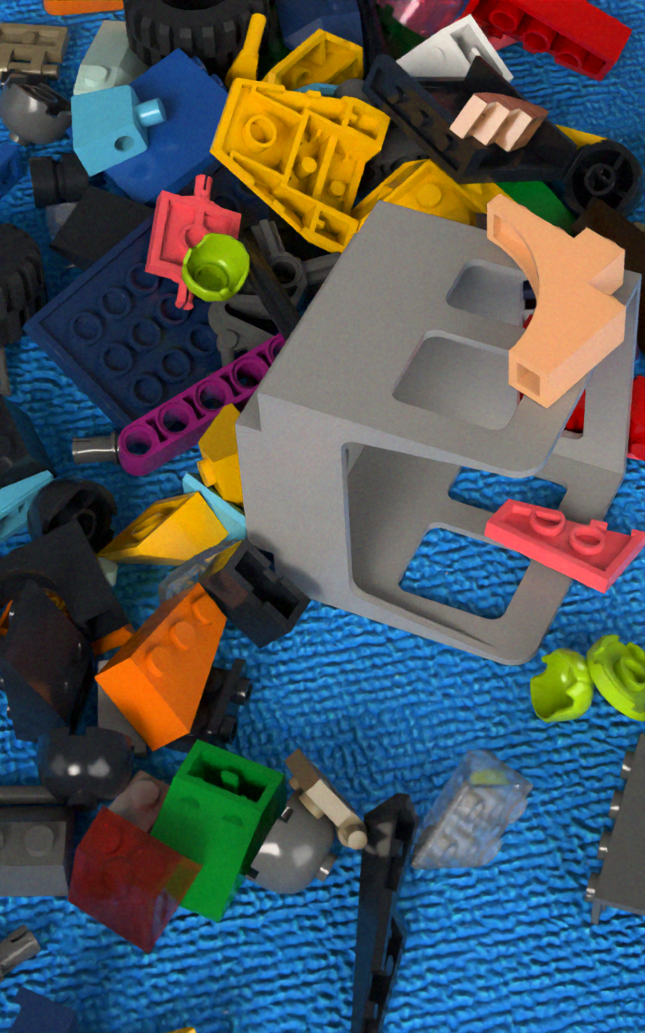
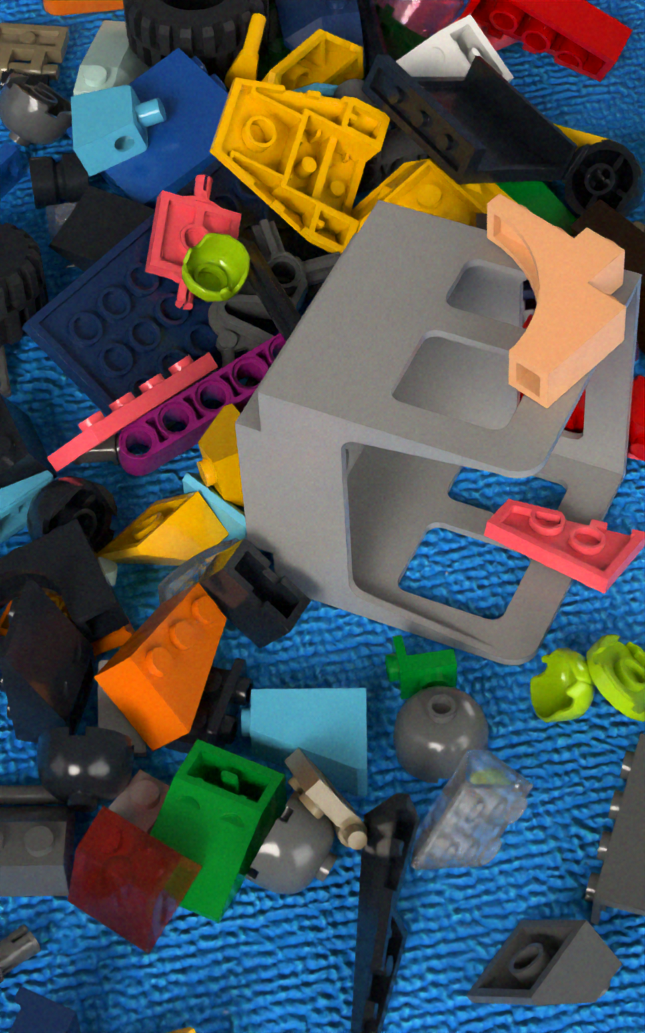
medium nougat slope [449,92,549,152] -> none
none -> coral wing [47,353,218,472]
none -> medium azure slope [241,688,367,795]
none -> green bracket [385,635,457,699]
none -> dark grey cylinder [393,685,489,784]
none -> dark grey slope [466,920,622,1005]

